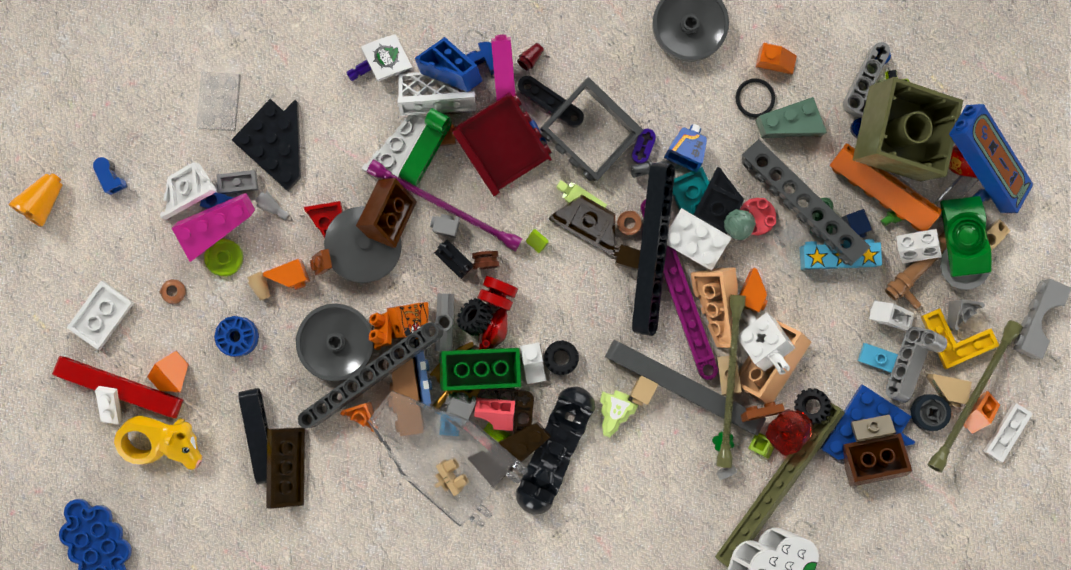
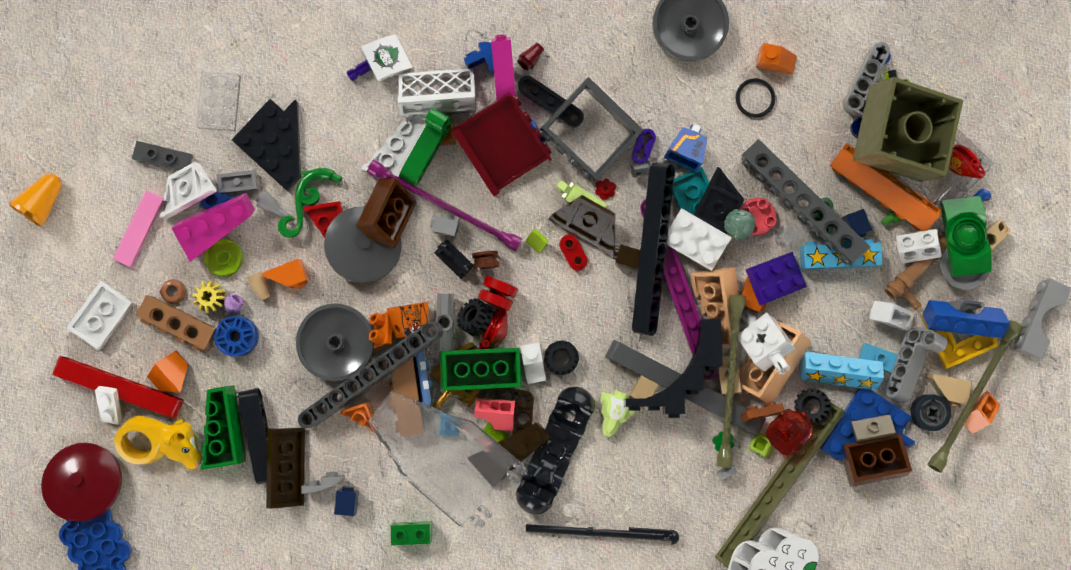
blue leg [93,157,128,195] -> none
dark orange plate [310,249,332,276] -> none
blue wedge [415,37,483,92] -> none
tan hips [434,458,469,496] -> none
light grey brick [445,392,476,420] -> none
nougat piece [617,211,642,235] -> none
sand green wedge [755,97,827,138] -> none
brick [949,104,1034,213] -> none
white plate [983,403,1033,463] -> none
none -> dark red dish [41,443,122,522]
none -> bright pink tile [113,190,164,267]
none -> dark grey plate [132,141,193,171]
none -> medium nougat brick [135,295,216,352]
none -> light yellow gear [192,281,226,313]
none -> green wedge [200,385,246,470]
none -> lavender plate [224,294,244,313]
none -> green plant [278,168,342,238]
none -> light grey slope [301,472,344,494]
none -> dark blue brick [334,486,359,516]
none -> green brick [390,521,432,545]
none -> black bar [526,524,679,545]
none -> red plate [559,234,587,271]
none -> red plant [595,178,616,200]
none -> black arch [623,319,723,418]
none -> dark purple plate [745,251,807,305]
none -> medium azure brick [800,352,884,390]
none -> blue arch [922,300,1010,338]

